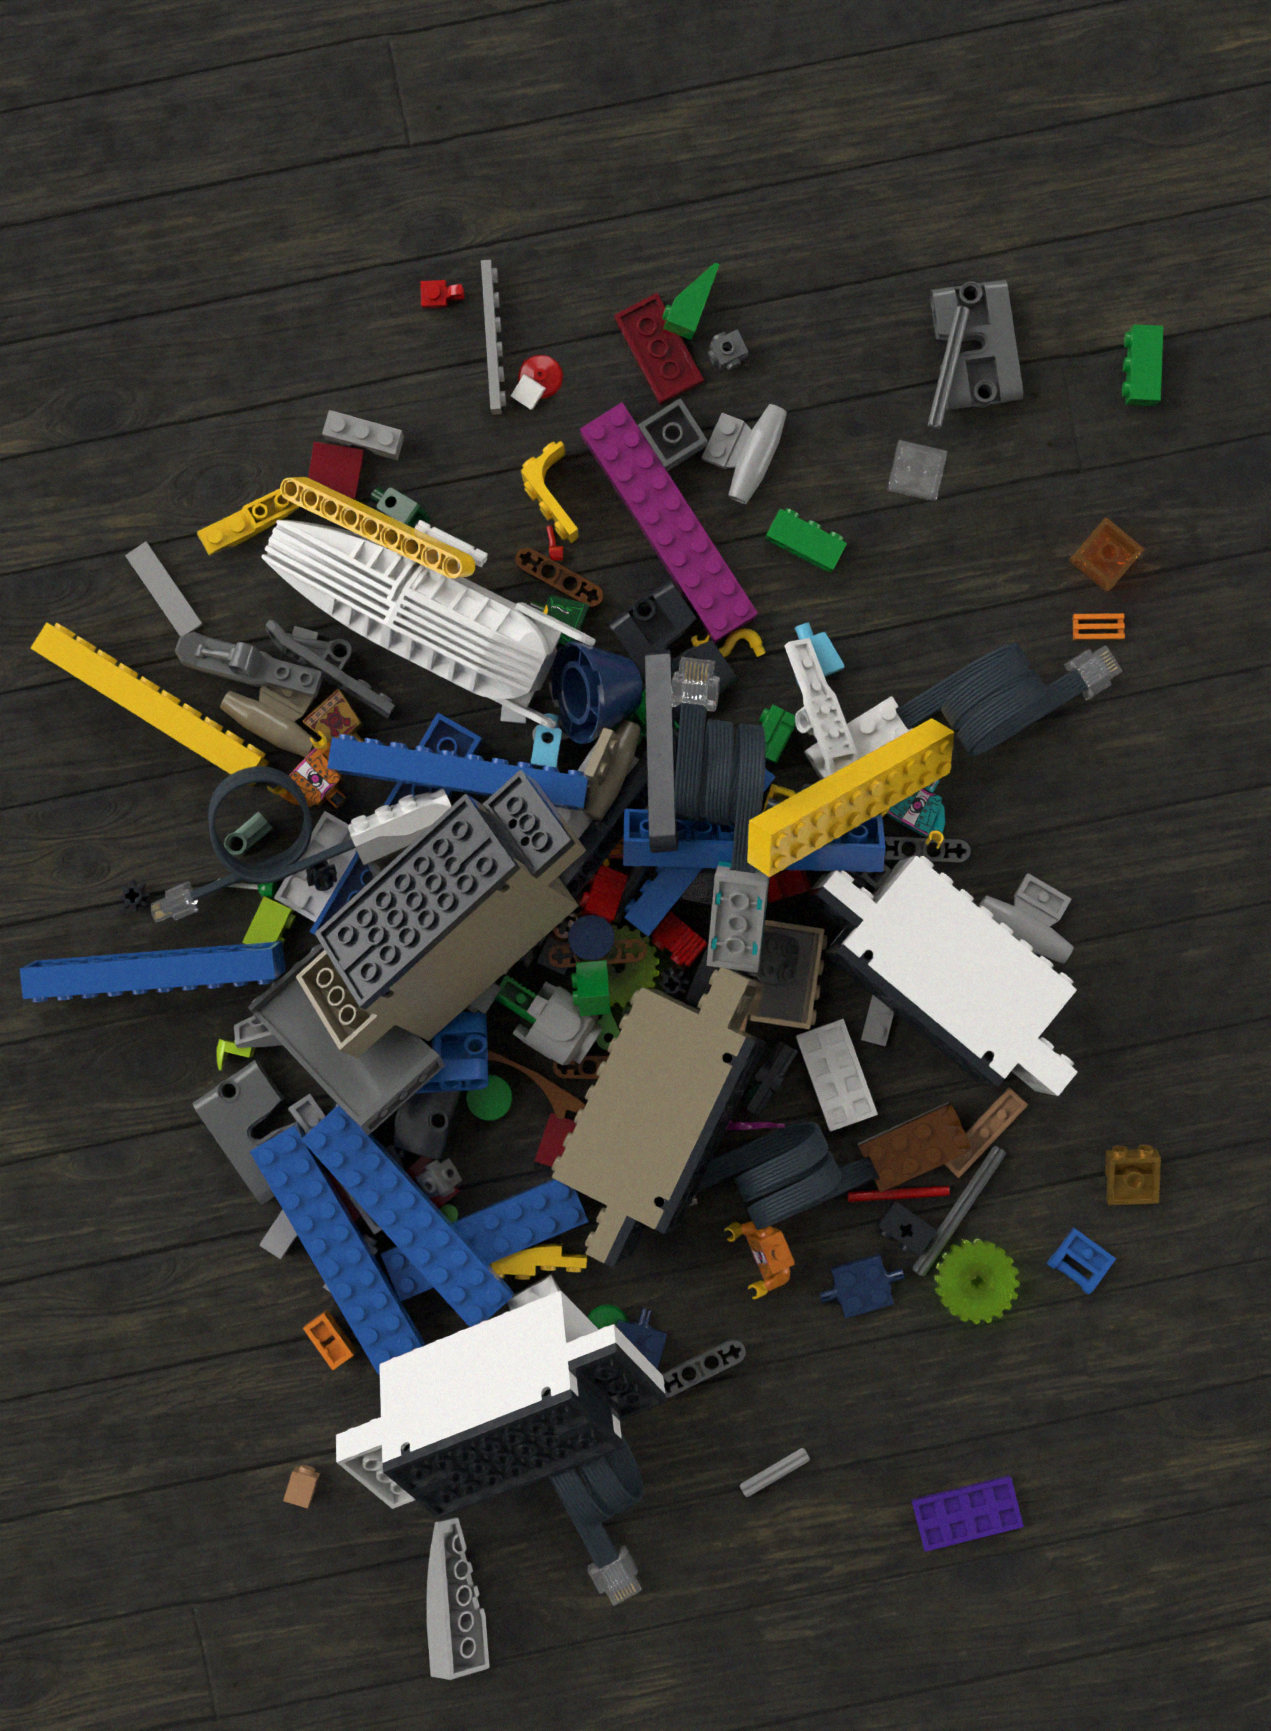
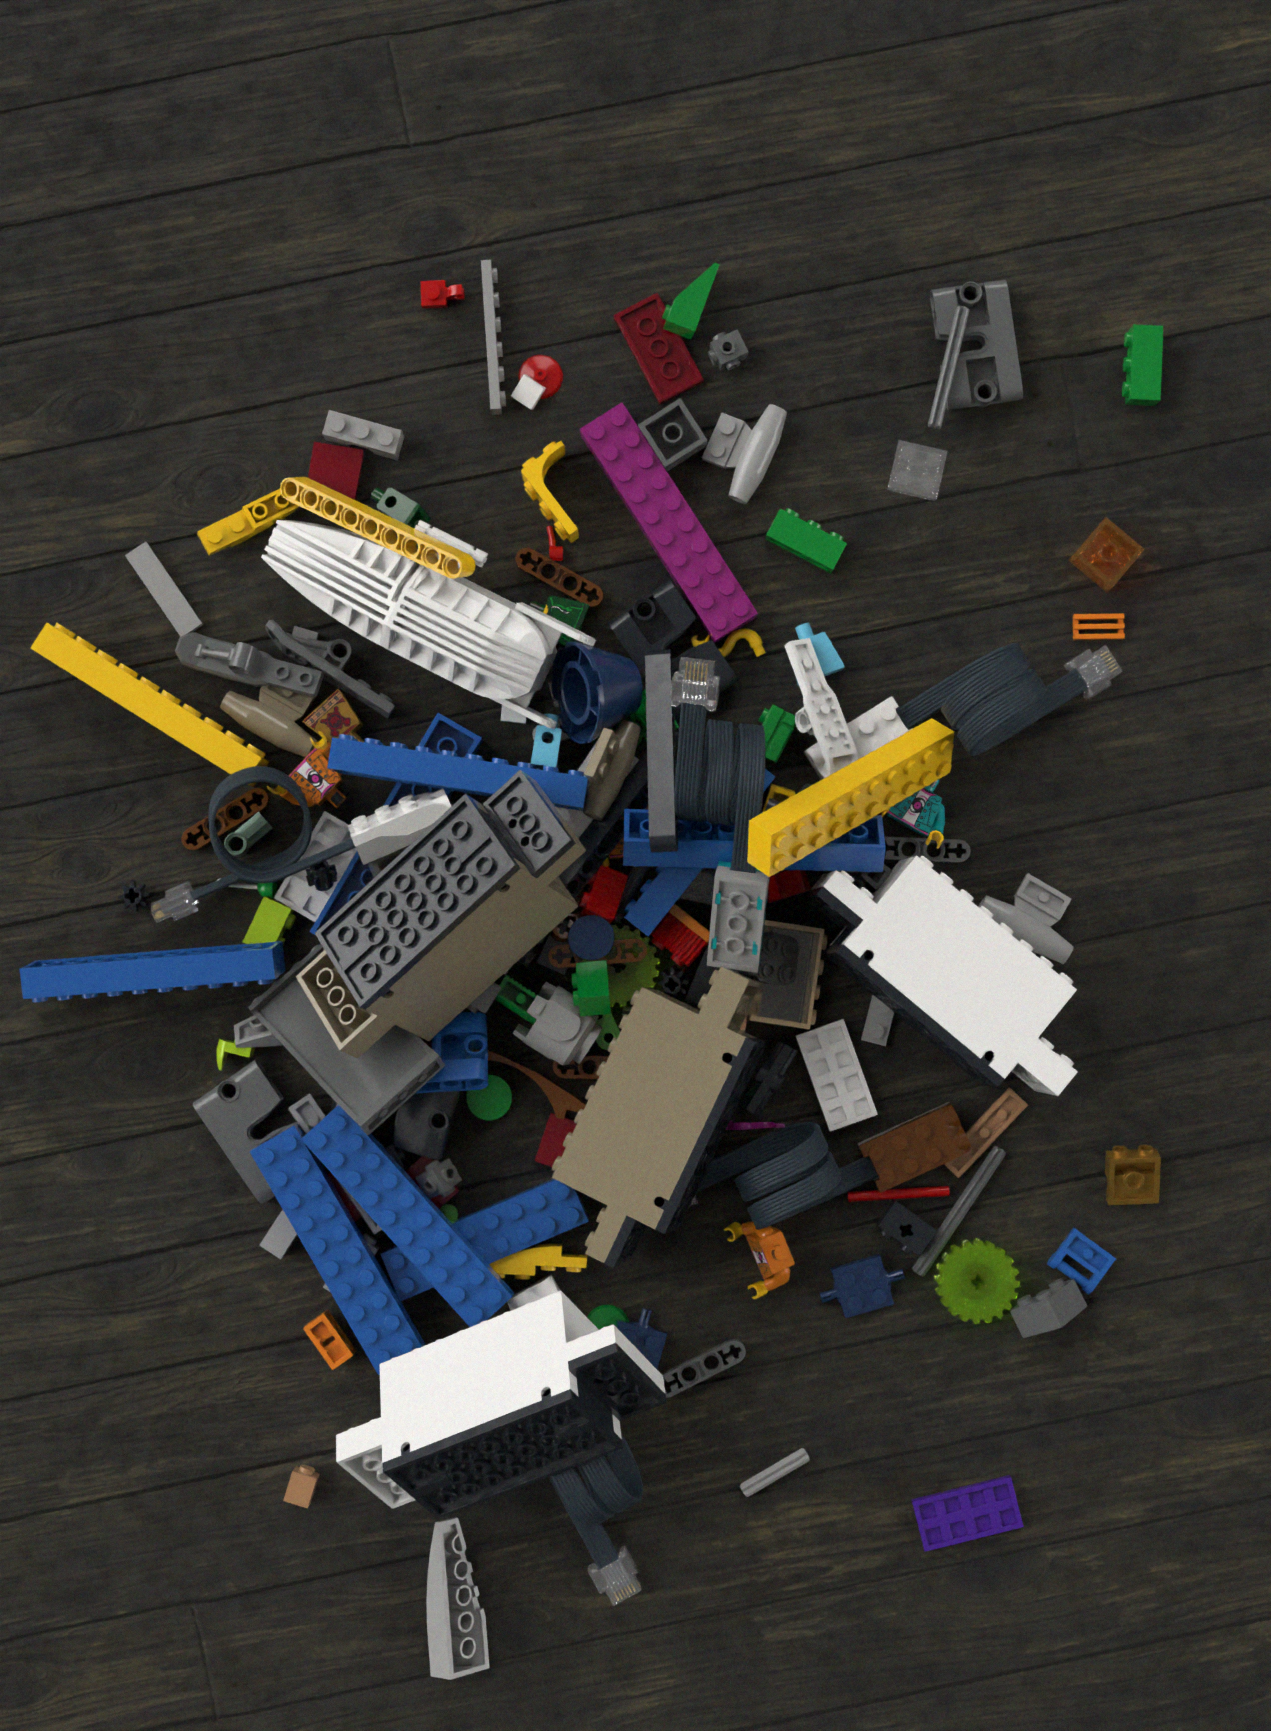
none -> reddish brown beam [181,788,270,851]
none -> orange tile [668,904,710,942]
none -> dark grey brick [1010,1279,1087,1338]

